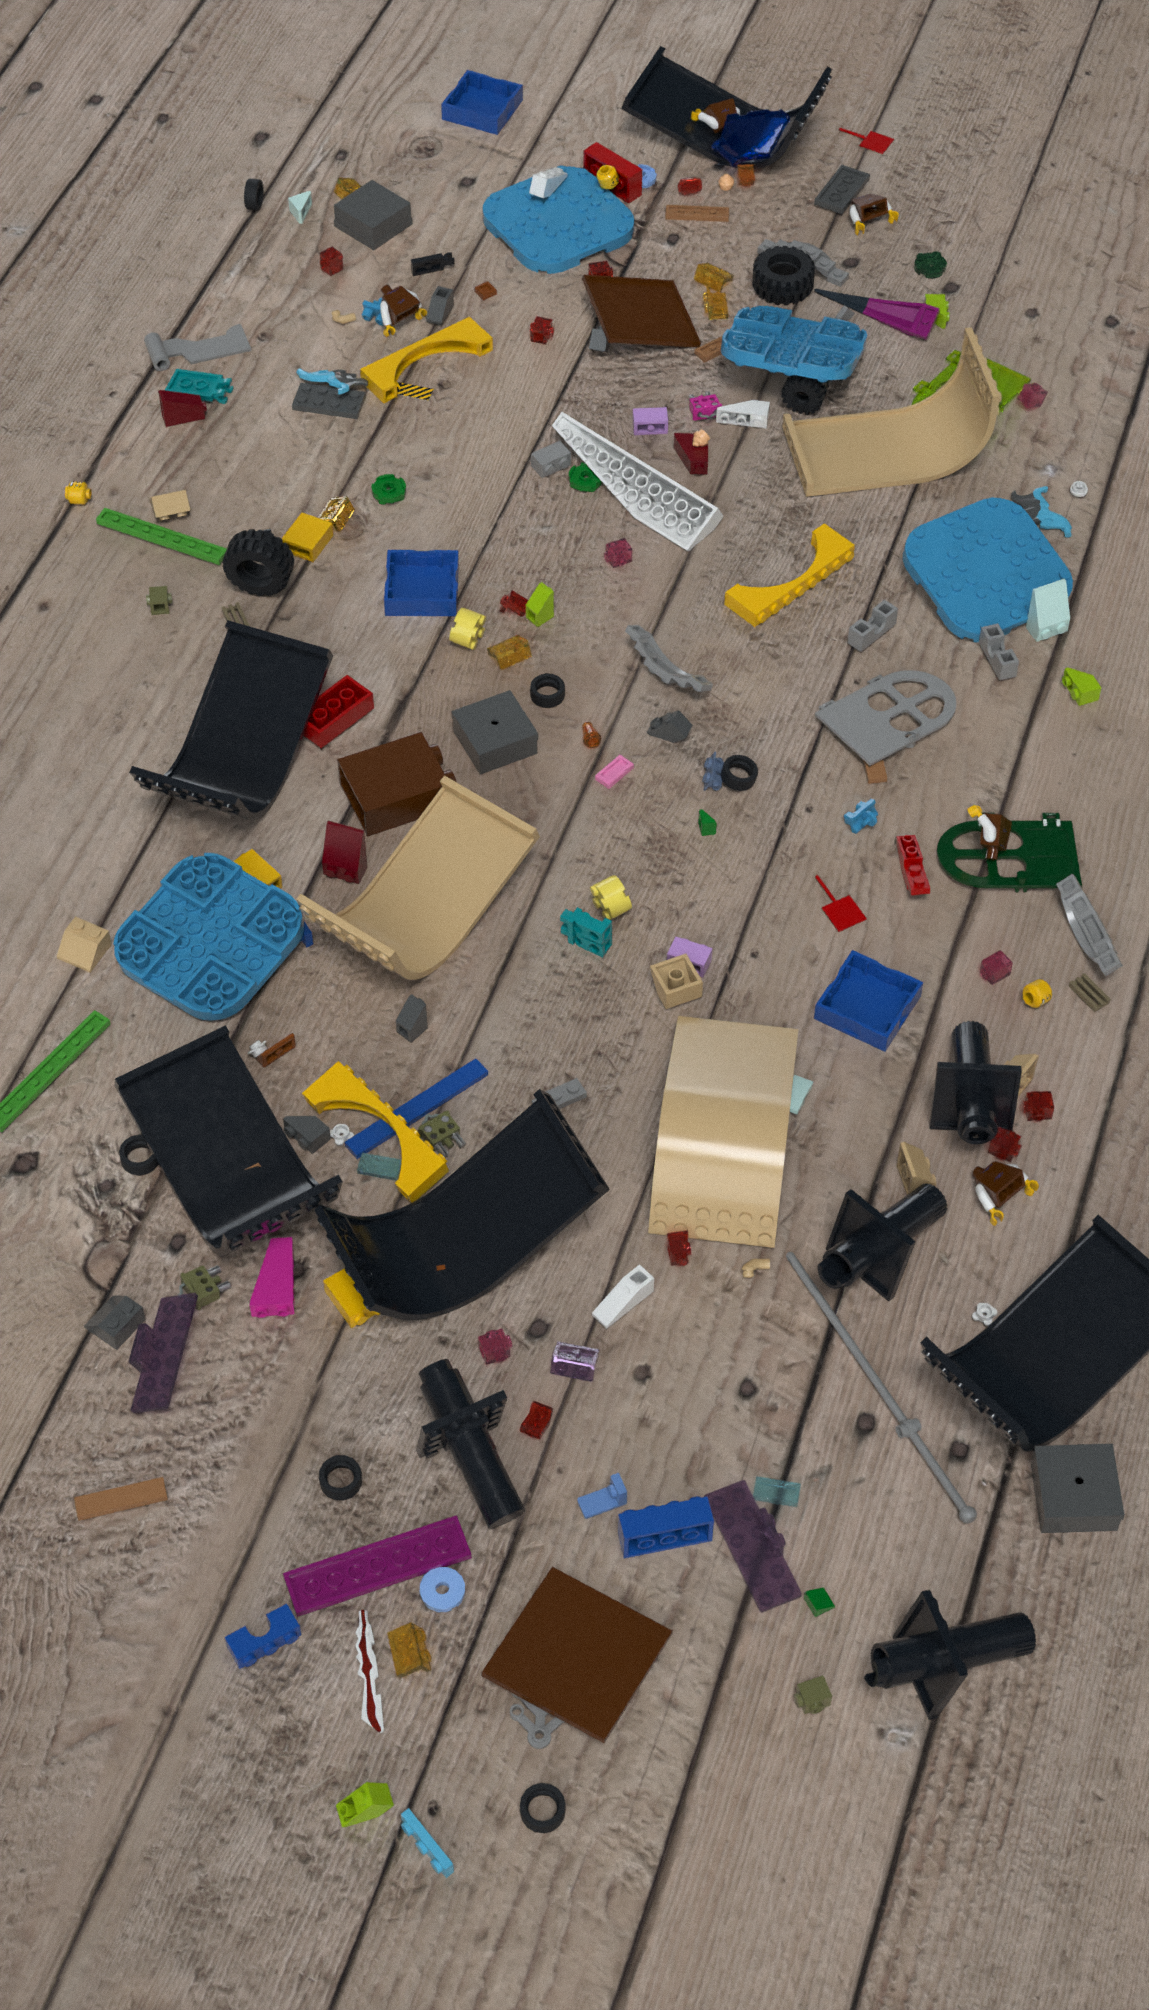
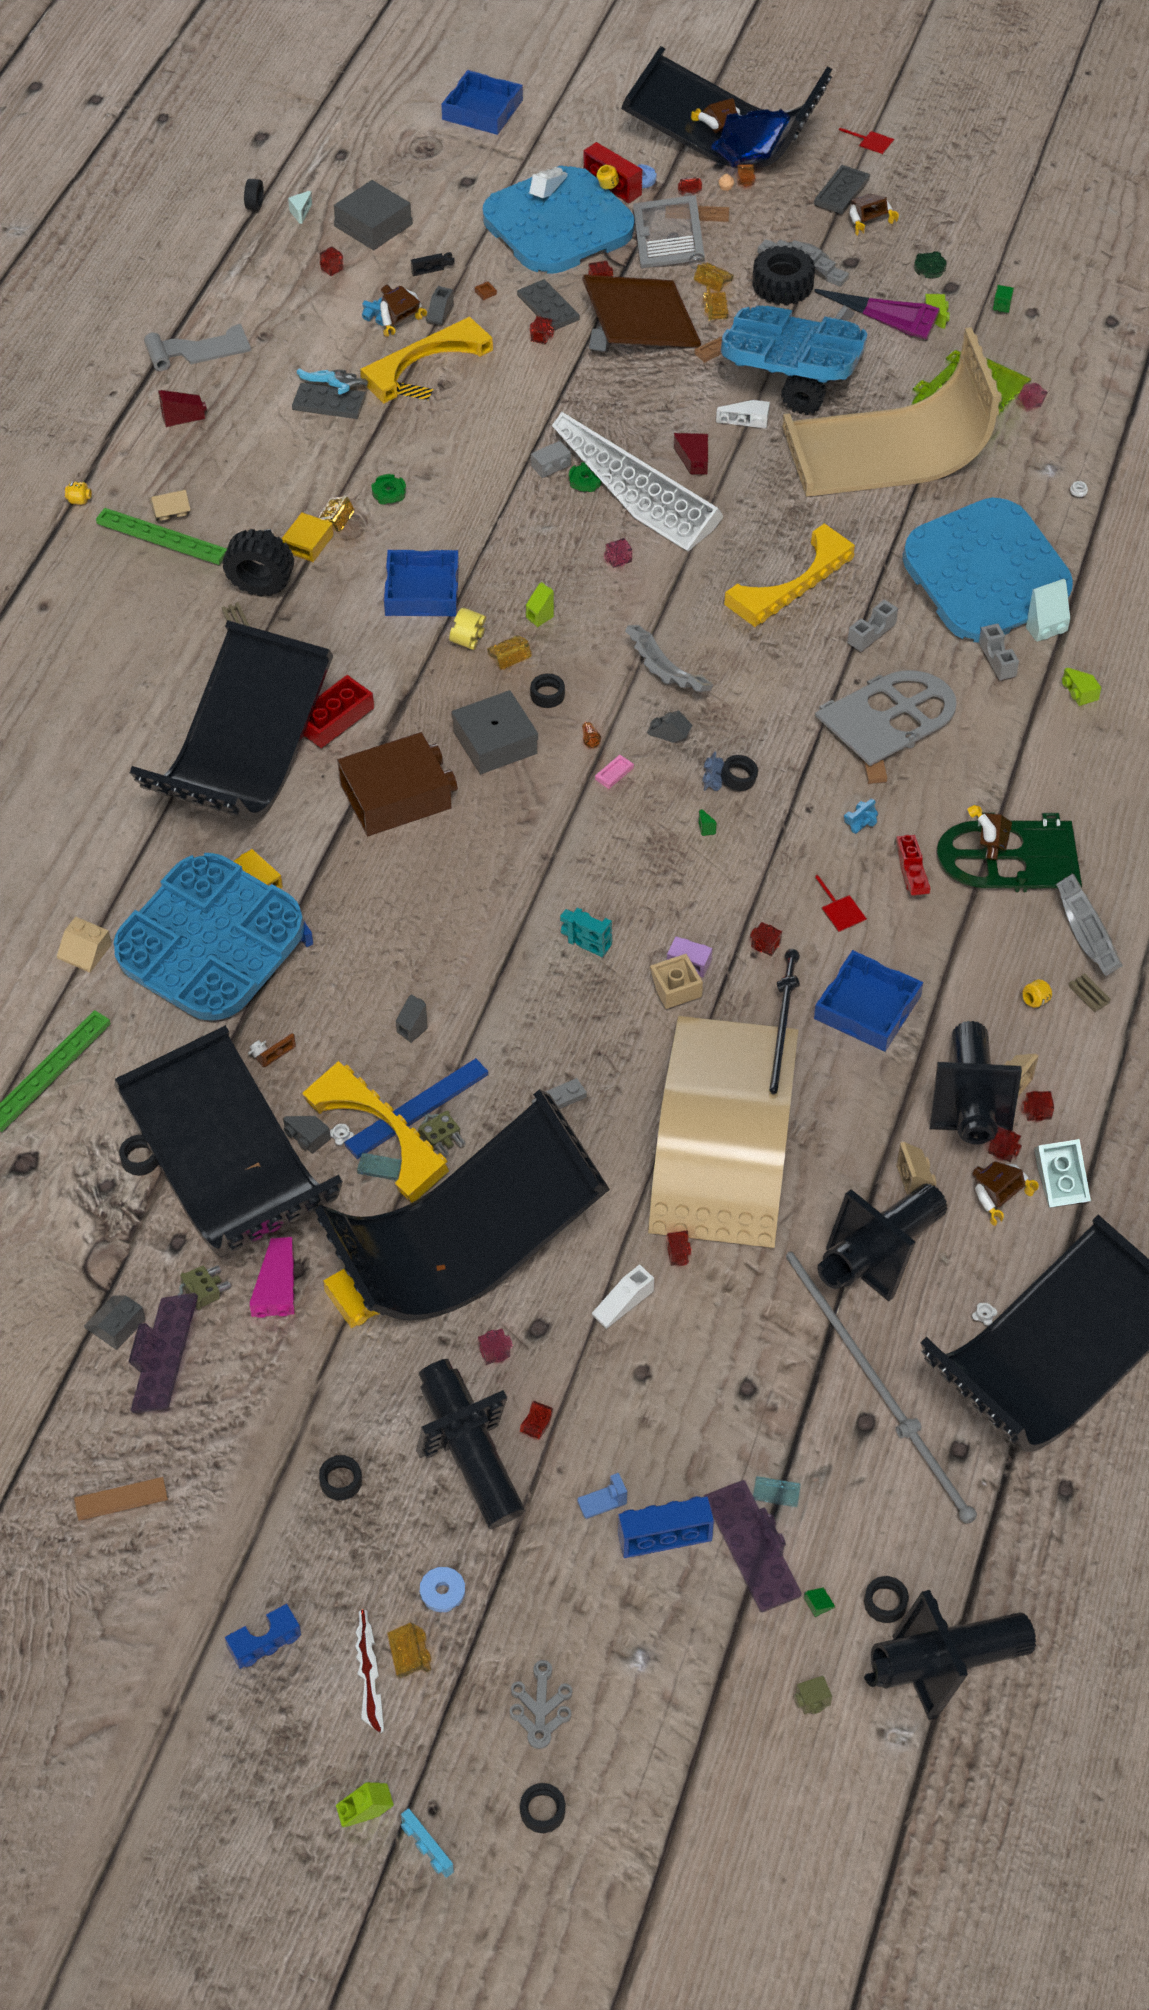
olive brick [146,586,172,615] -> none
teal tile [165,369,234,404] -> none
magenta plate [283,1515,472,1617] -> none
tan panel [296,776,540,980] -> none
dark red slope [322,821,368,884] -> none
tan arm [331,310,356,324] -> none
clear yellow bracket [334,178,362,199] -> none
reddish brown tile [481,1567,673,1743] -> none
clear red bracket [499,590,528,617] -> none
clear purple bracket [550,1341,600,1382] -> none
light yellow brick [590,875,632,920] -> none
lavender brick [632,407,668,435] -> none
dark pink piece [689,391,722,421] -> none
light nougat plate [693,429,710,447] -> none
tan arm [741,1259,770,1278] -> none
light aqua slope [790,1075,813,1114] -> none
clear pink brick [980,950,1013,985] -> none
medium azure piece [1011,486,1072,538] -> none
dark grey container [1031,1444,1125,1533] -> none
none -> dark grey plate [517,279,580,332]
none -> door [633,193,705,269]
none -> clear red brick [750,922,782,957]
none -> black bar [769,949,800,1094]
none -> black tyre [864,1576,909,1623]
none -> green brick [993,285,1014,313]
none -> light aqua slope [1034,1139,1091,1208]

